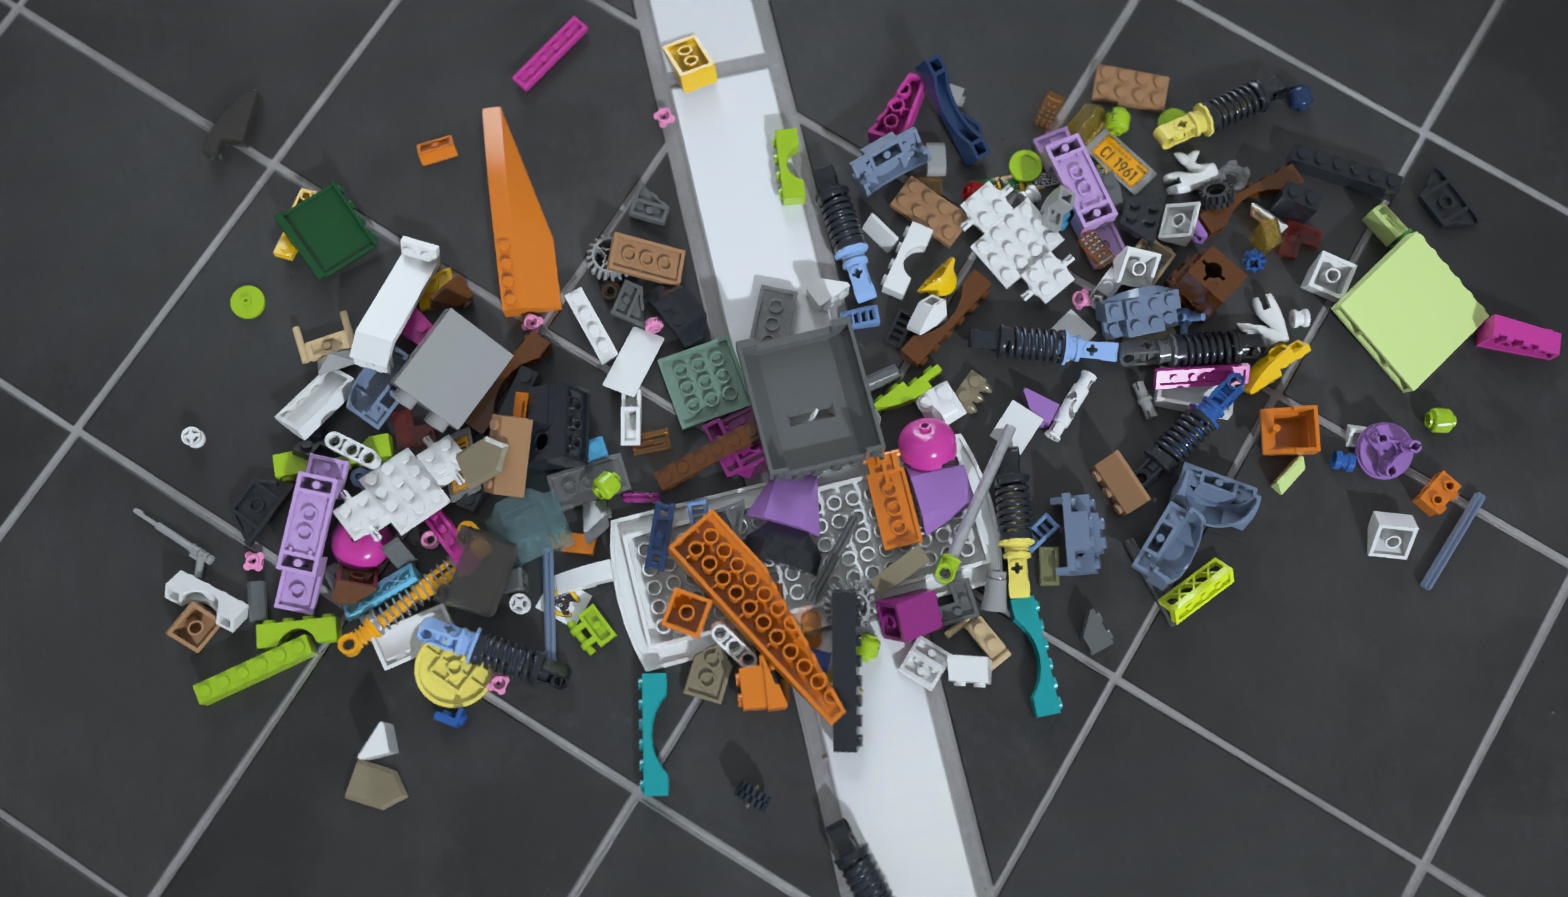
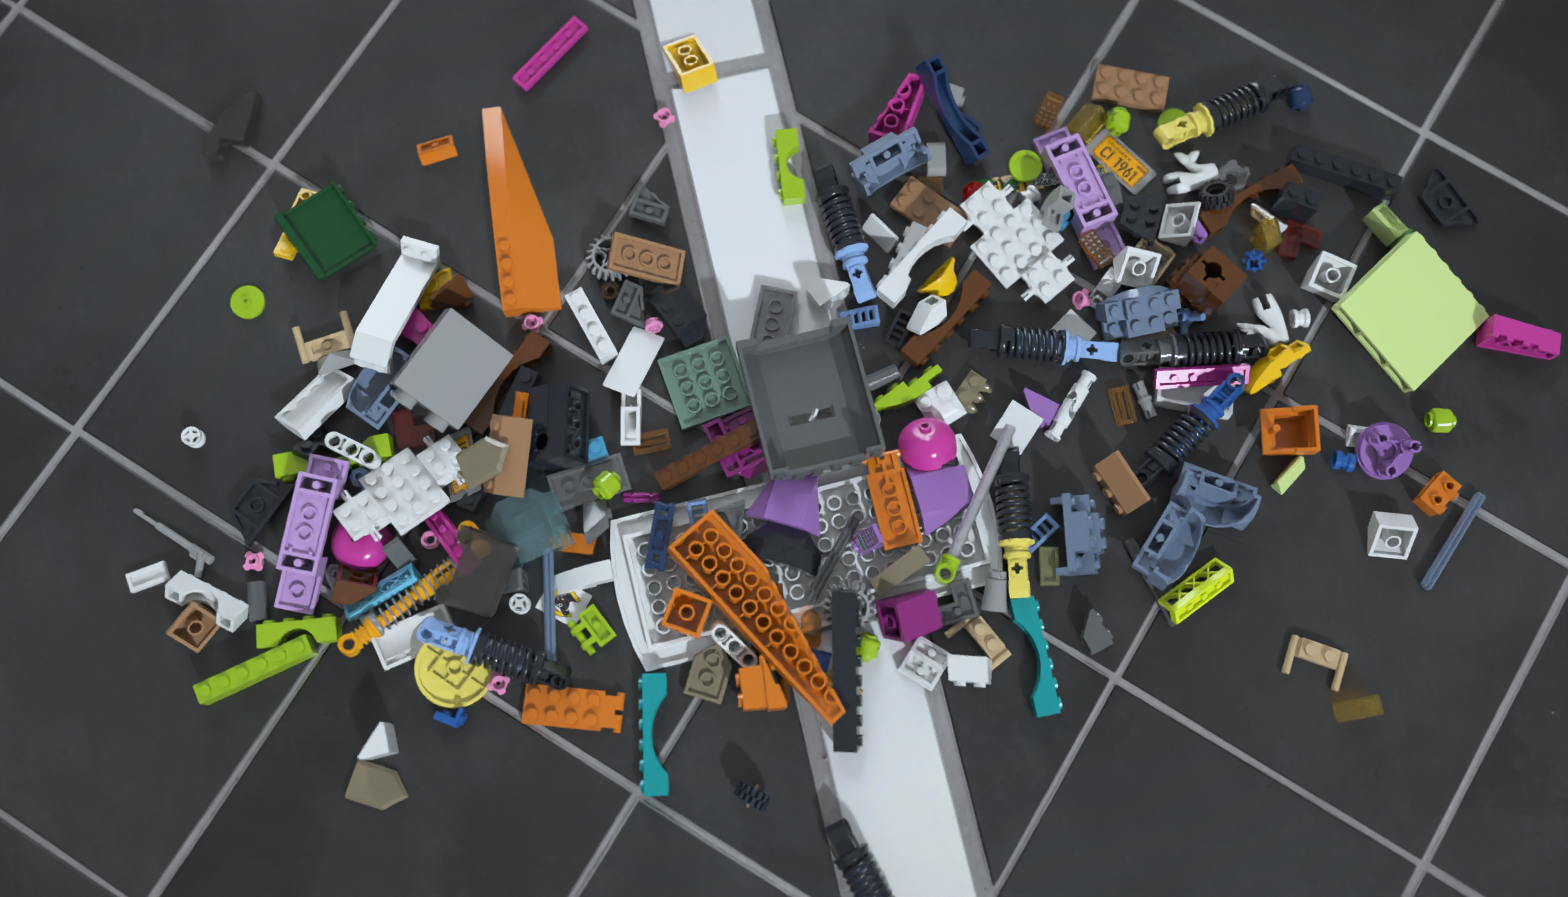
none -> white tile [125,561,171,593]
none -> orange hinge [521,684,625,733]
none -> medium lavender slope [850,523,884,556]
none -> white arch [876,208,967,309]
none -> clear orange tile [1108,385,1137,427]
none -> tan plate [1281,635,1349,692]
none -> clear yellow slope [1332,694,1384,723]

